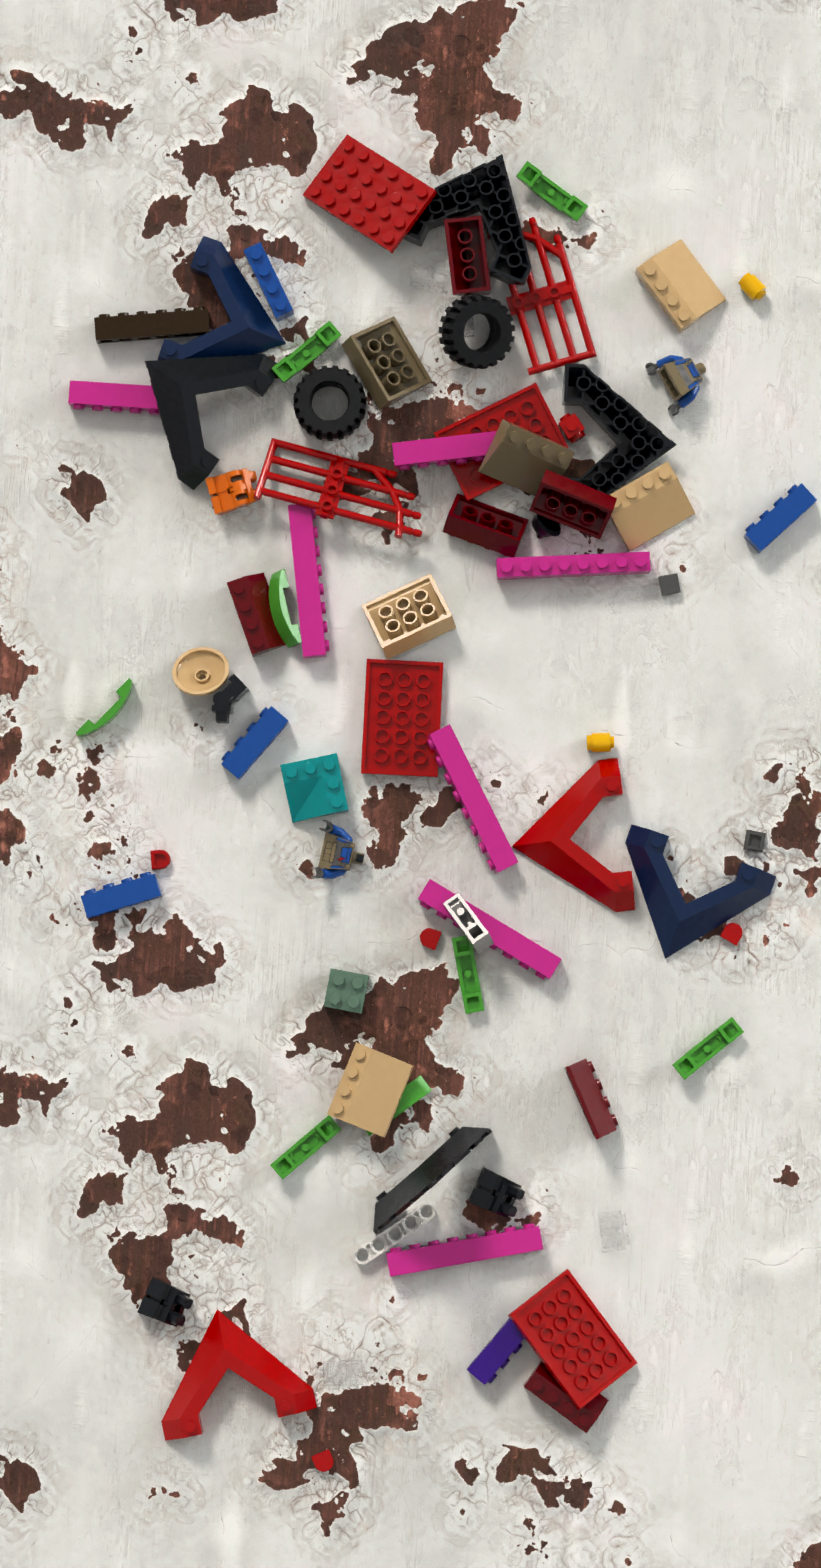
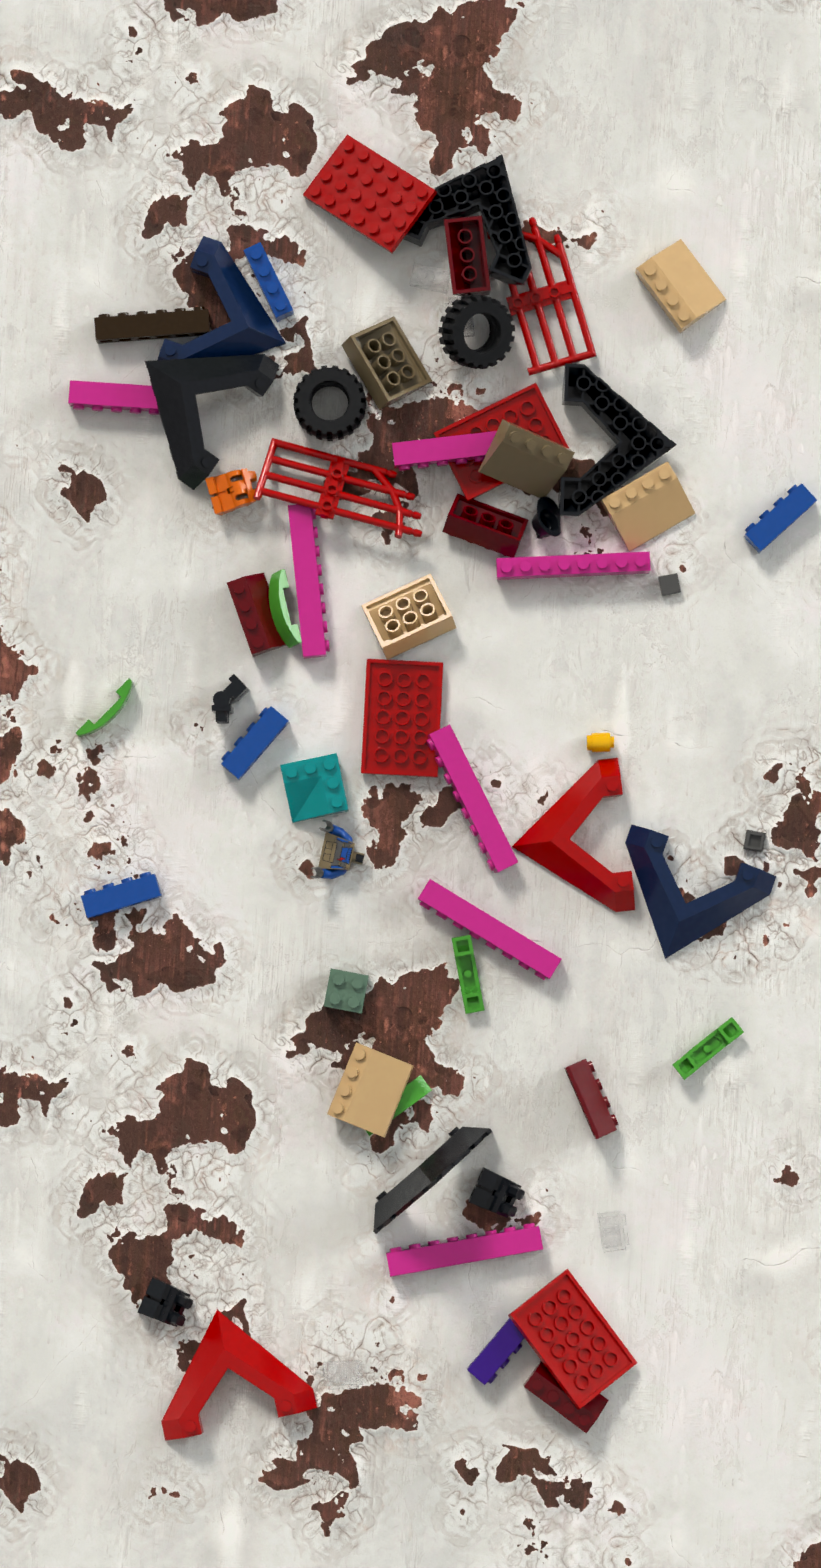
red tile [150,850,171,870] -> none
tan dish [172,647,230,696] -> none
bright green slope [270,1115,342,1180] -> none
bright green slope [271,321,342,383] -> none
red tile [311,1449,334,1472] -> none
white beam [354,1203,435,1265] -> none
red tile [420,928,442,950] -> none
light grey slope [443,893,494,954] -> none
bright green slope [516,161,588,222] -> none
dark red slope [529,469,617,539] -> none
red brick [558,413,586,444] -> none
torso [645,355,706,416] -> none
red tile [720,923,743,946] -> none
yellow brick [738,272,766,301] -> none

